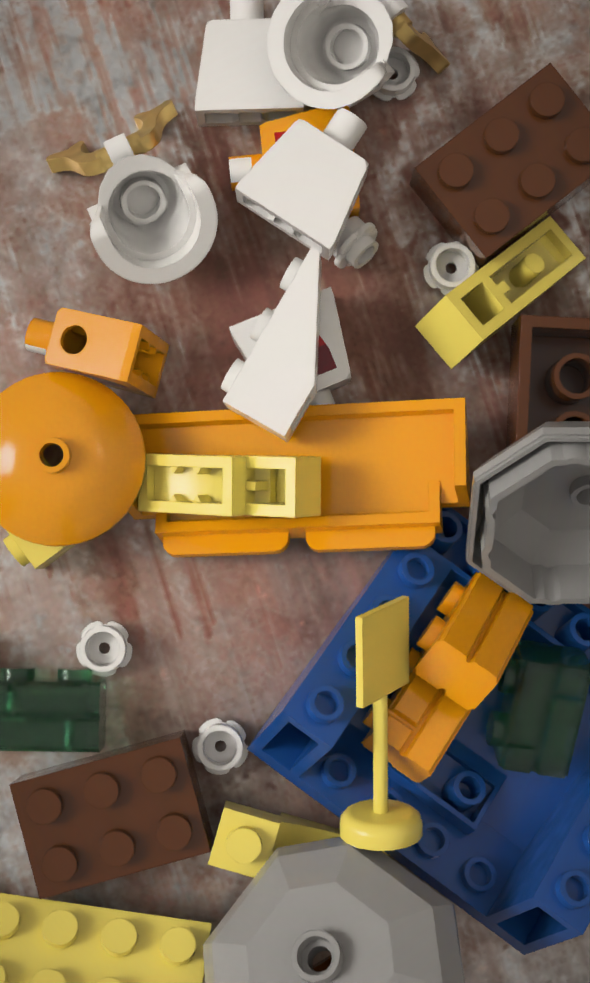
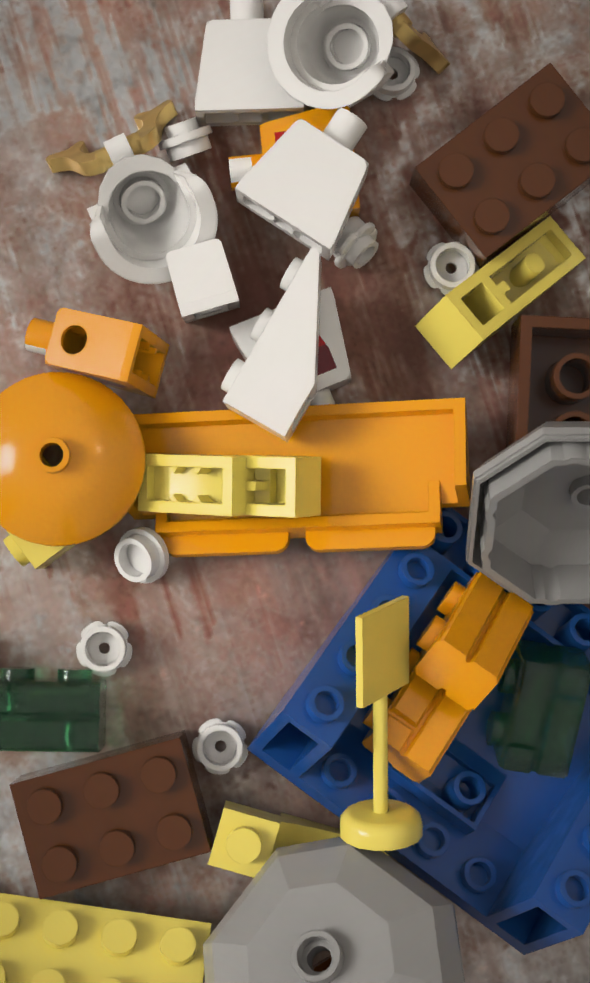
none -> white plate [114,527,169,583]
none -> white plate [158,117,213,162]
none -> white slope [166,239,240,323]

